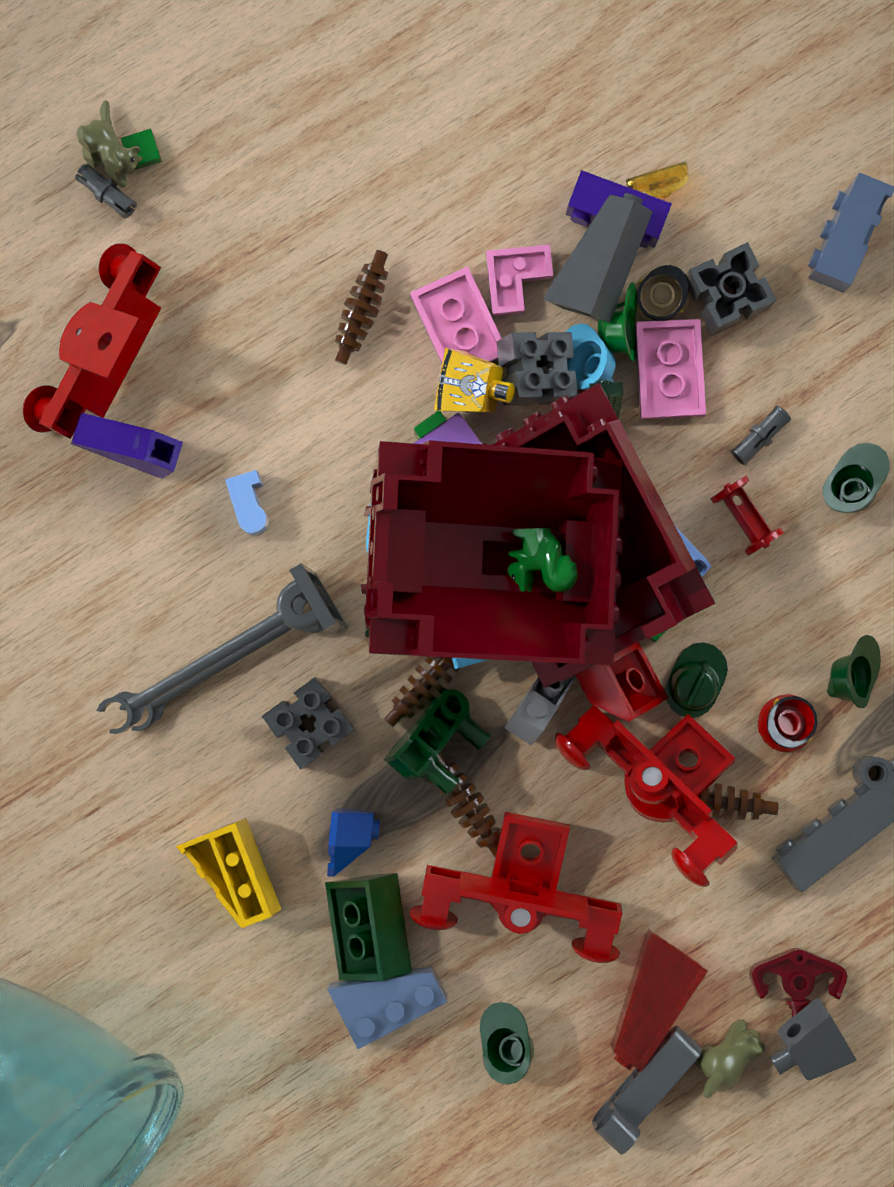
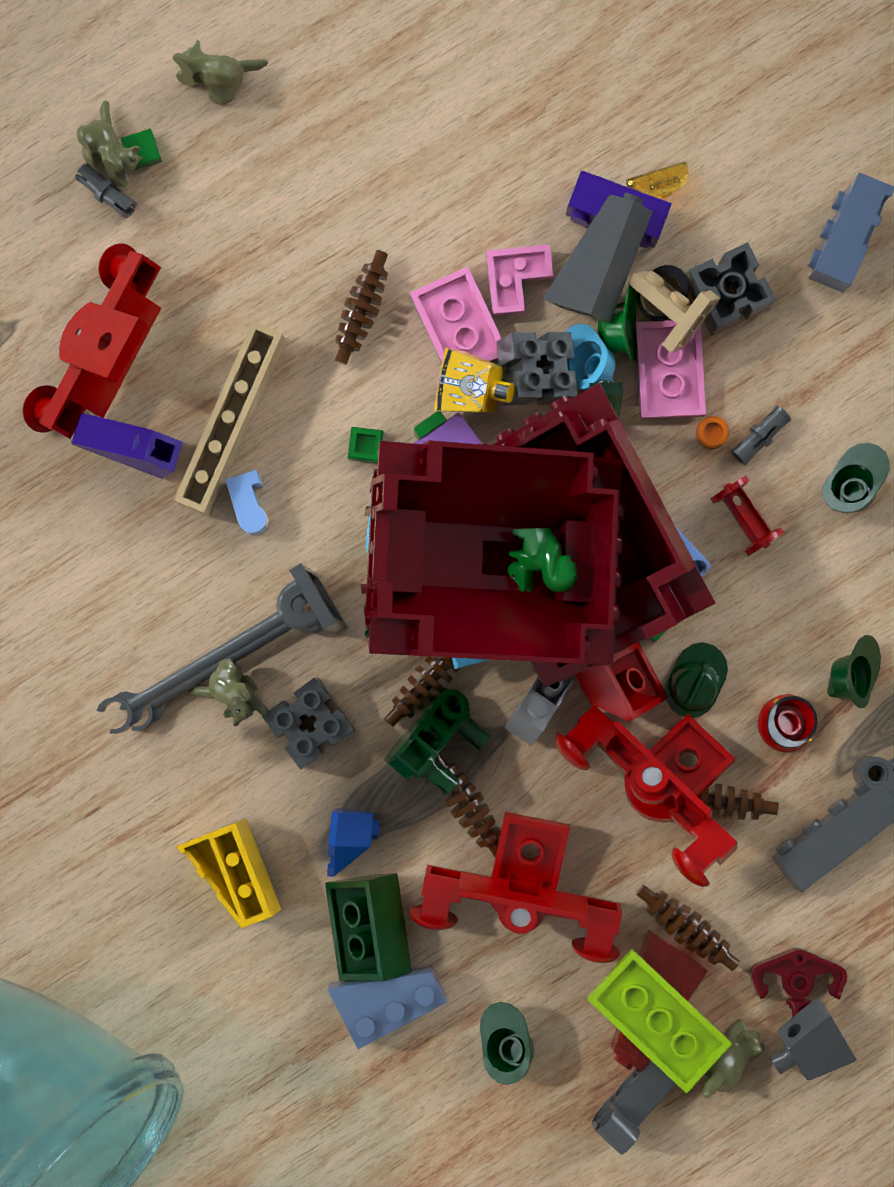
none -> olive animal [173,40,268,104]
none -> tan brick [174,321,286,517]
none -> olive animal [189,659,269,726]
none -> green tile [347,427,384,463]
none -> lime plate [586,948,732,1094]
none -> tan bracket [628,270,720,353]
none -> reddish brown piece [636,884,740,971]
none -> orange tile [696,416,729,450]

